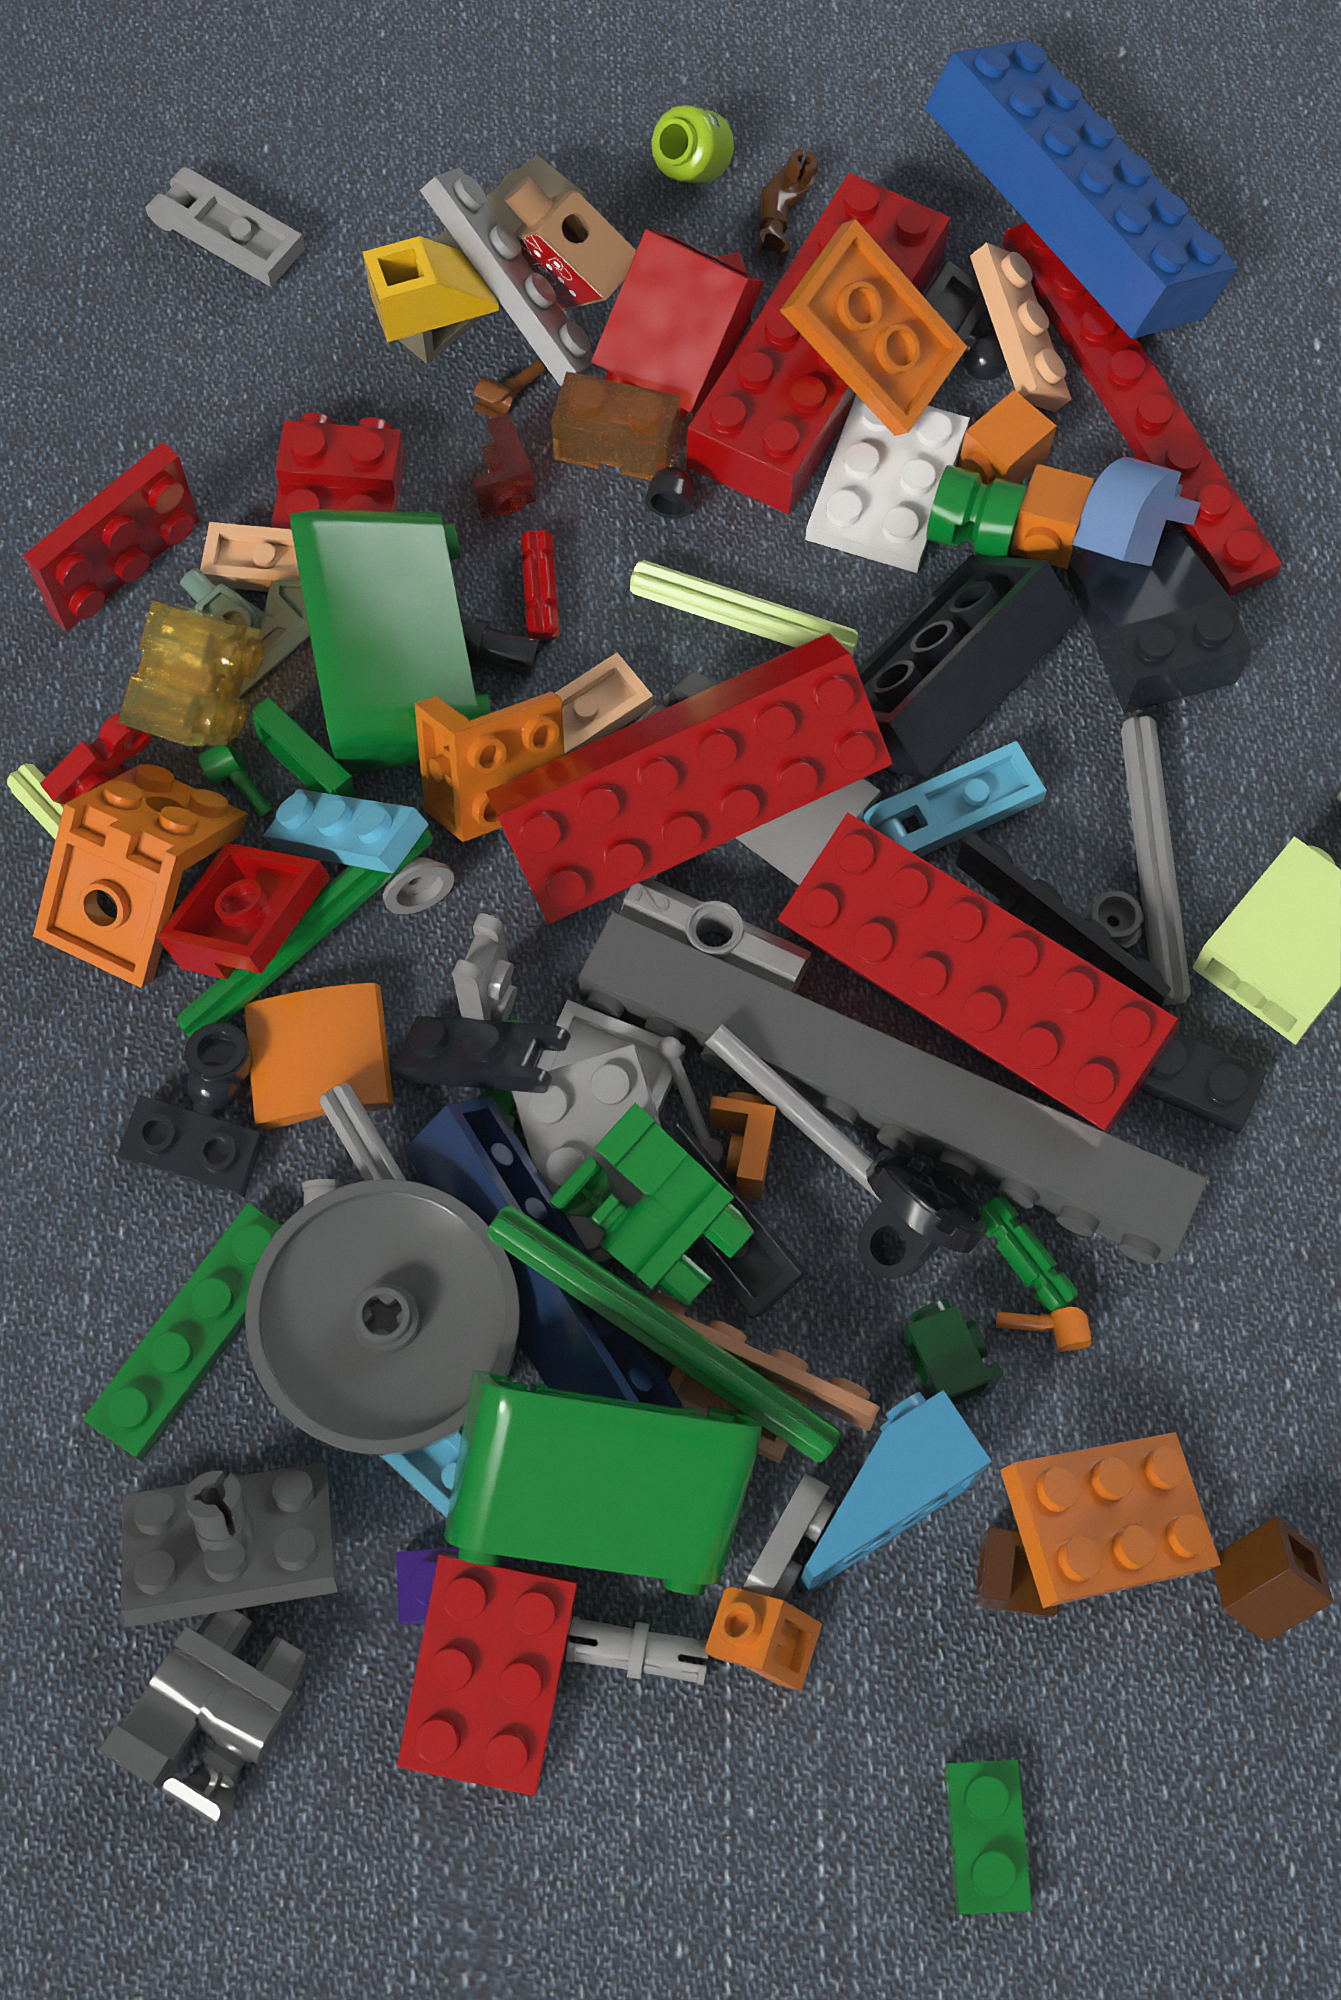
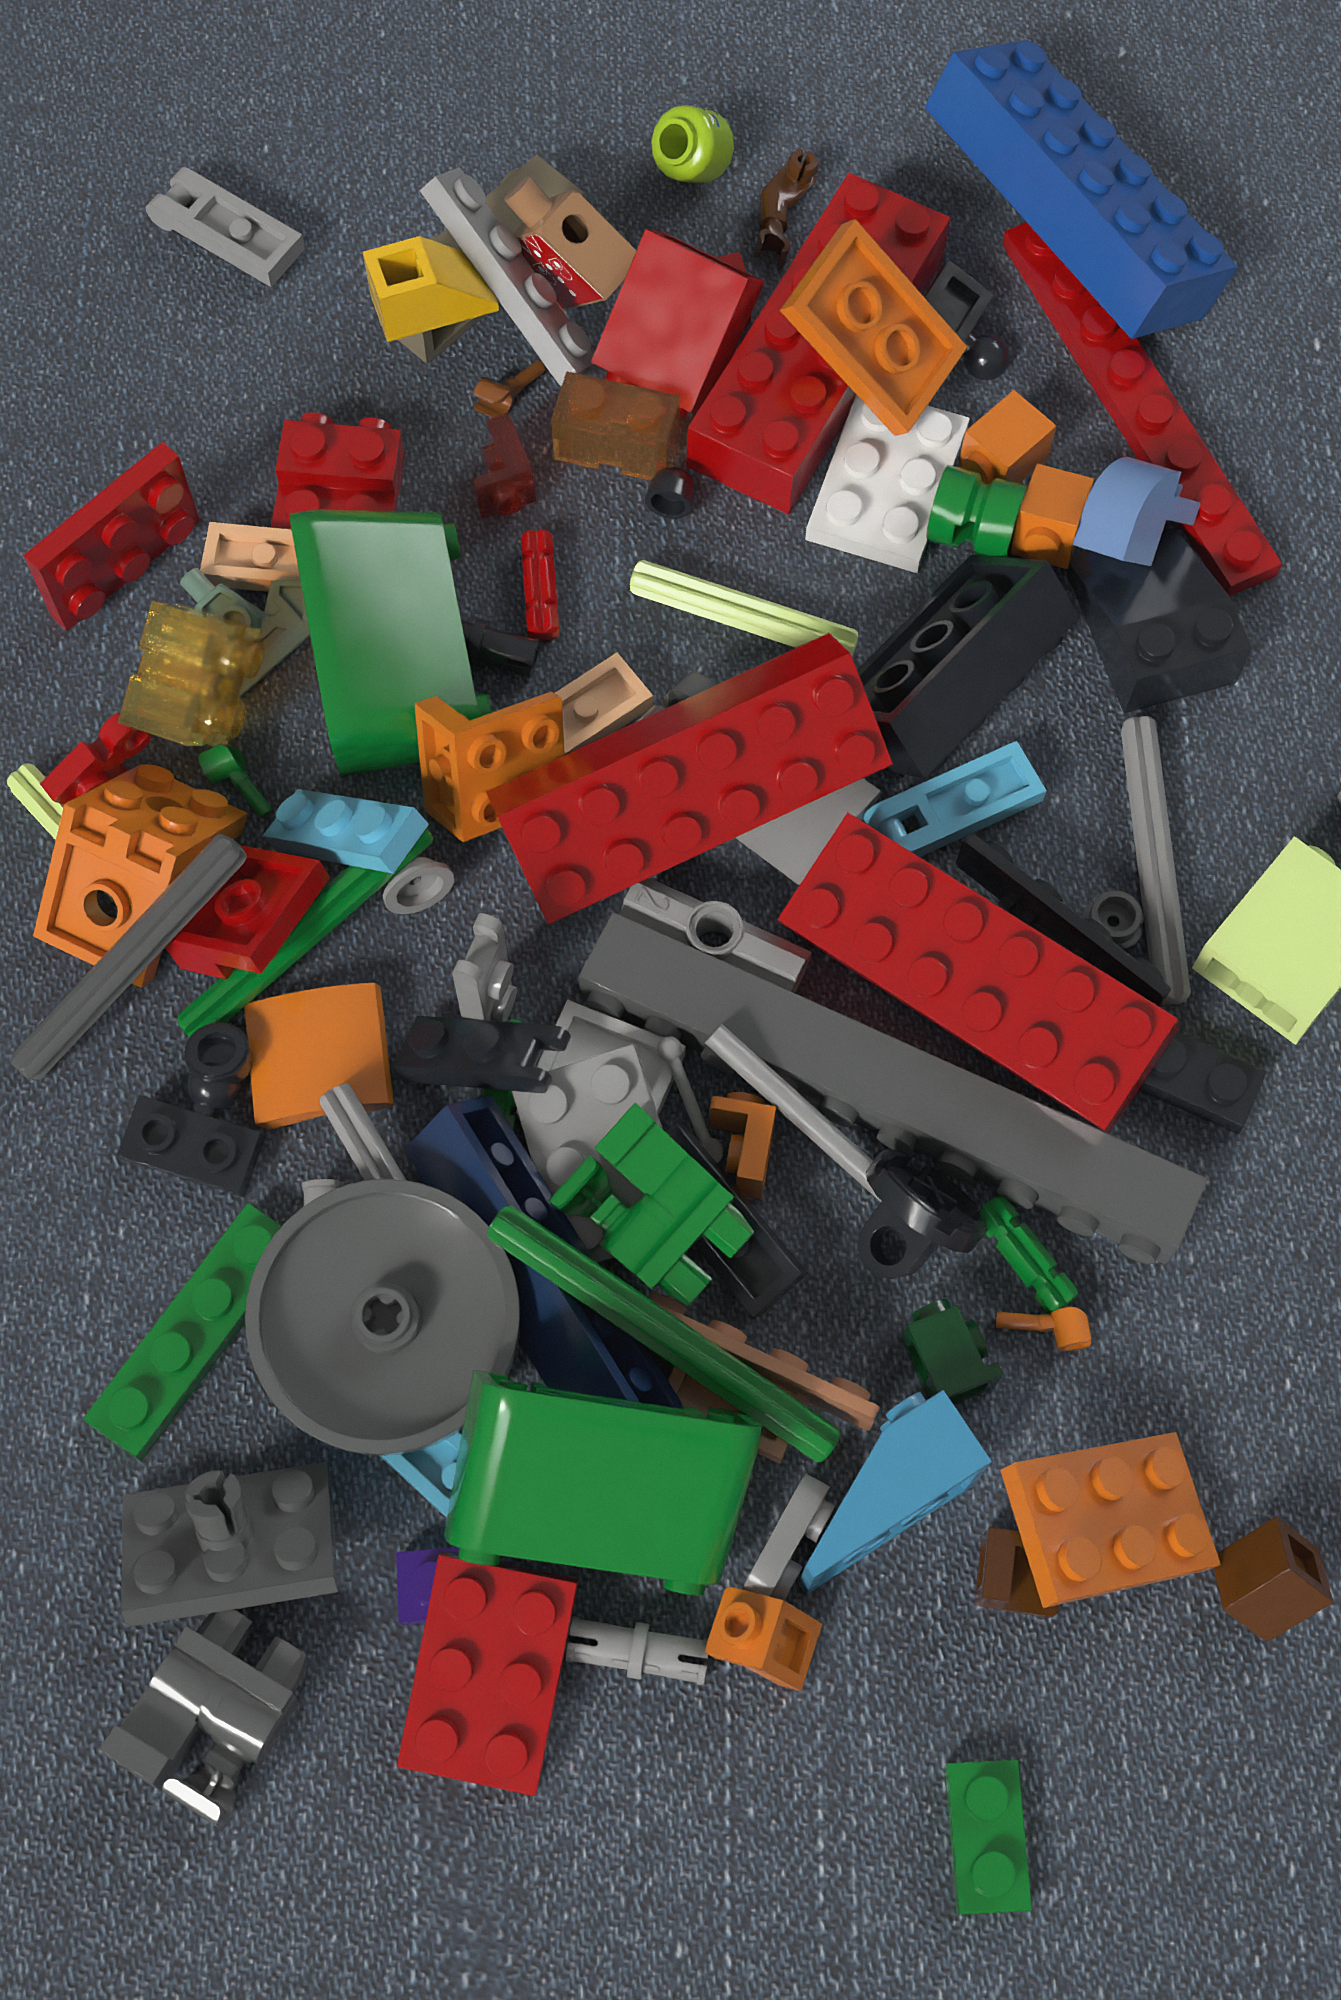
green tile [252,697,355,798] -> none
light nougat plate [970,242,1072,412] -> none
none -> dark grey axle [11,834,247,1080]

